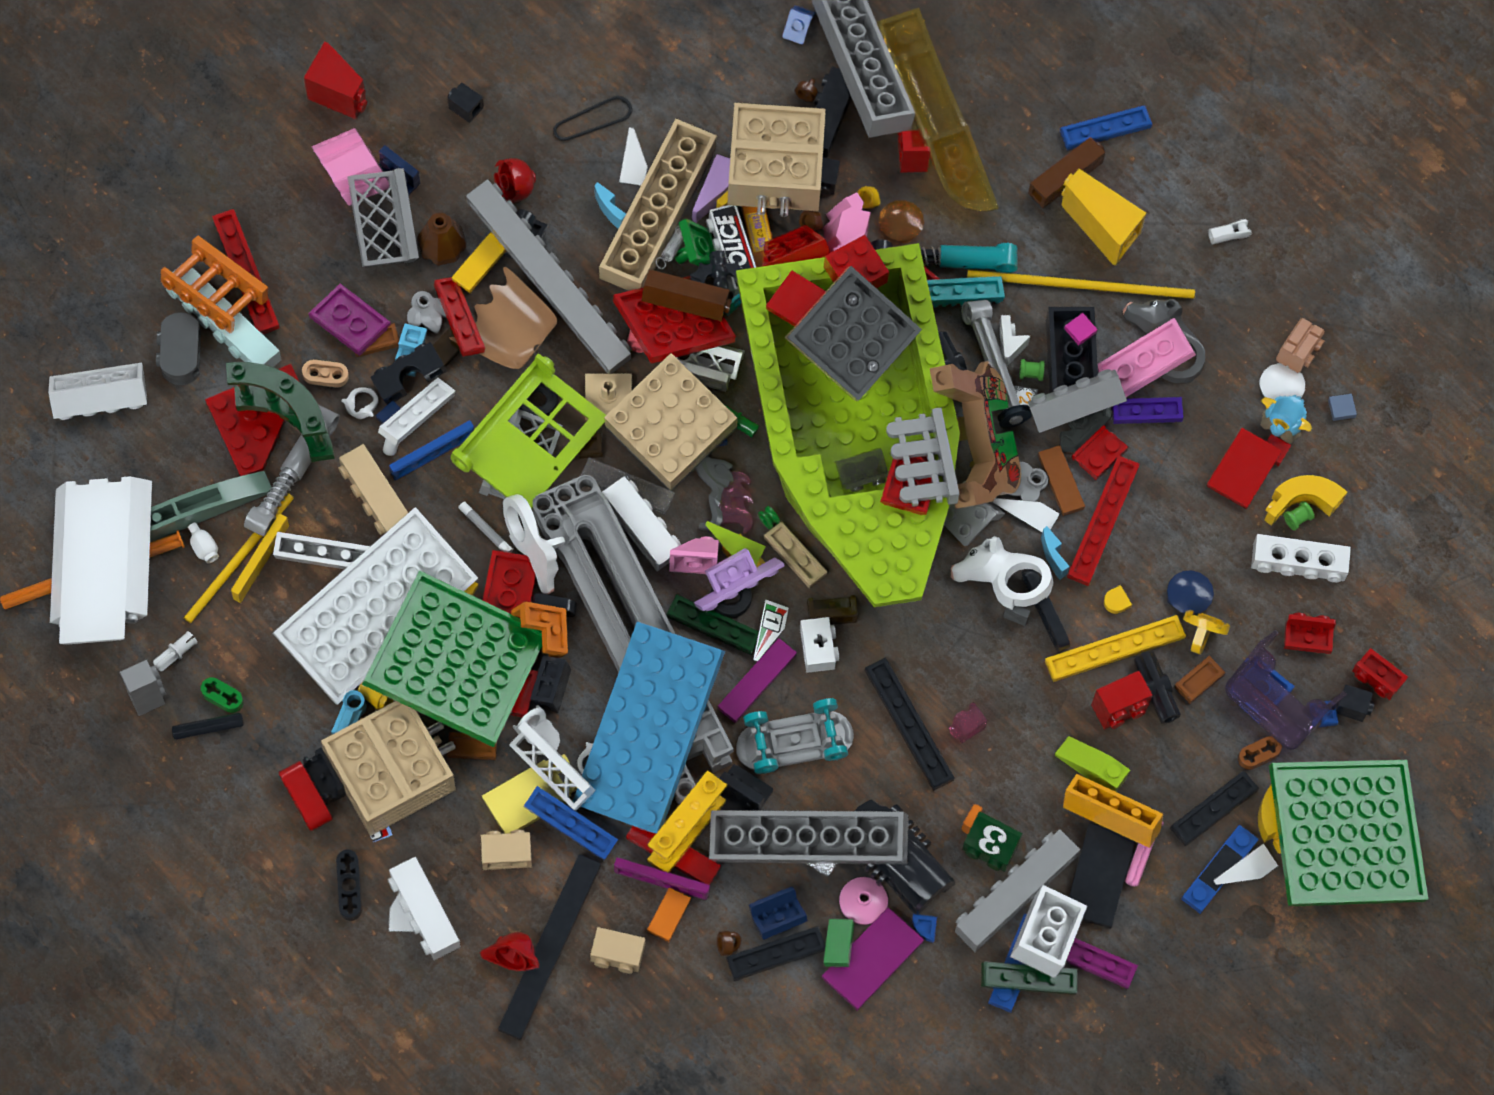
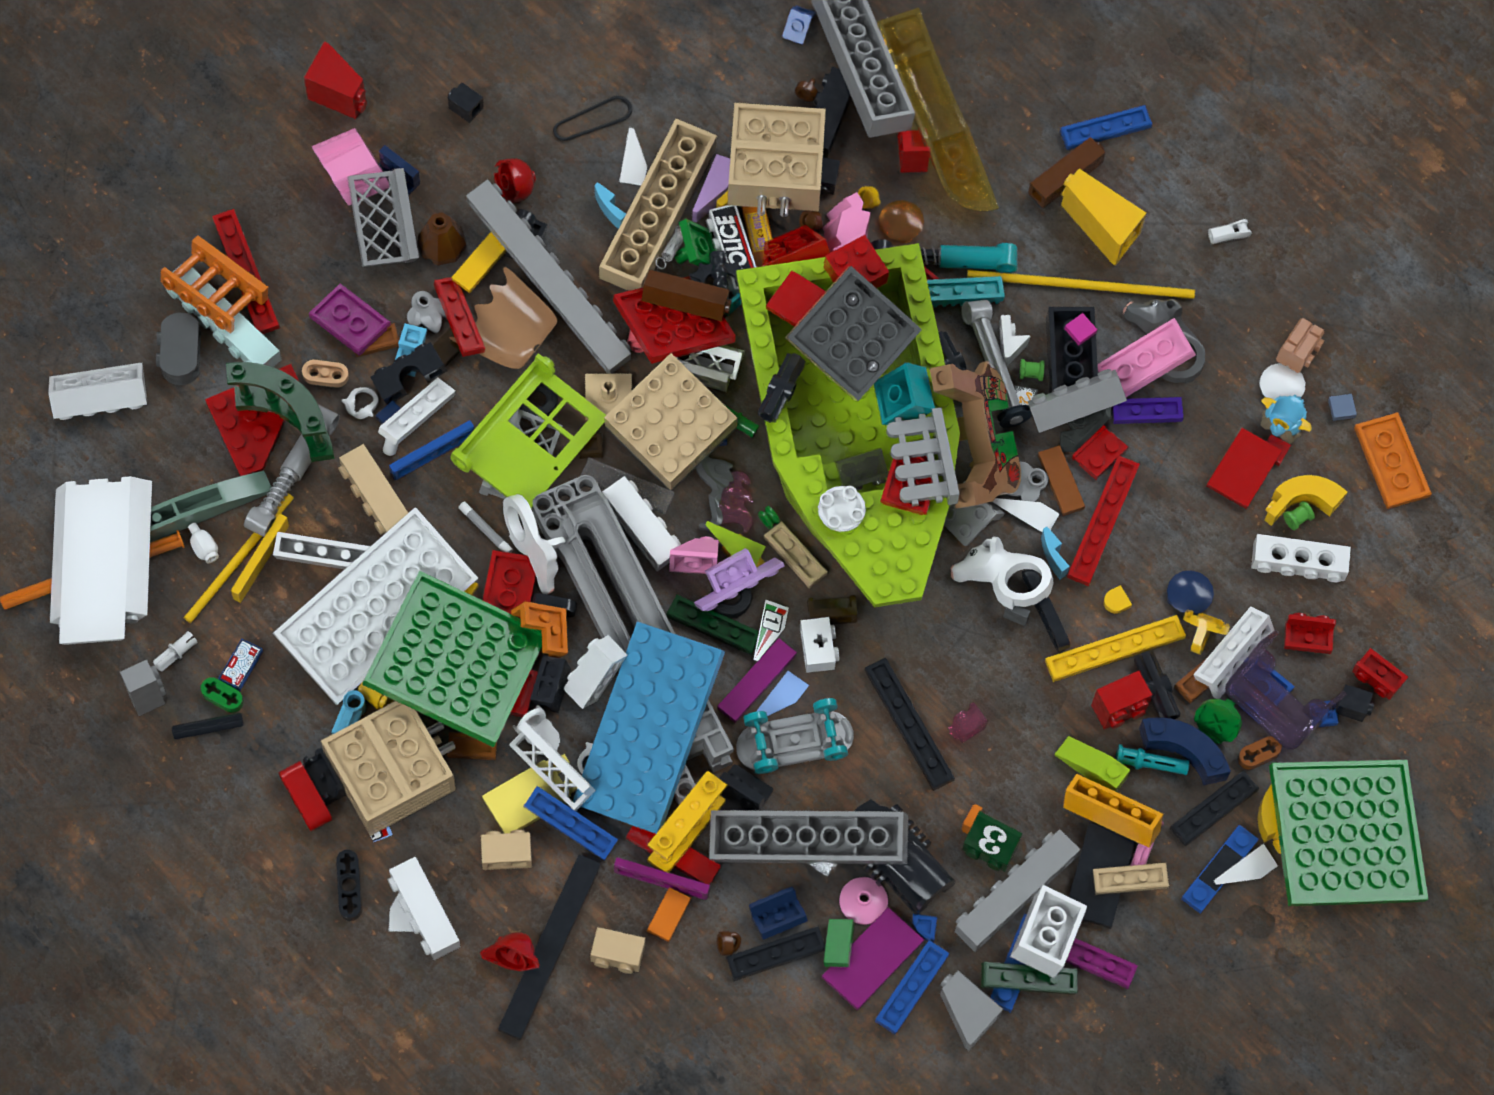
none -> tile [218,639,263,691]
none -> white brick [563,635,627,709]
none -> light blue sticker [756,671,809,716]
none -> black piece [758,353,806,423]
none -> white dish [818,486,866,532]
none -> teal slope [874,362,935,425]
none -> blue plate [875,940,949,1035]
none -> light grey slope [940,971,1003,1051]
none -> tan tile [1093,863,1169,895]
none -> teal pin [1115,744,1189,775]
none -> dark blue brick [1139,718,1231,785]
none -> white fence [1194,606,1275,699]
none -> green tile [1194,698,1242,744]
none -> orange tile [1354,413,1432,509]

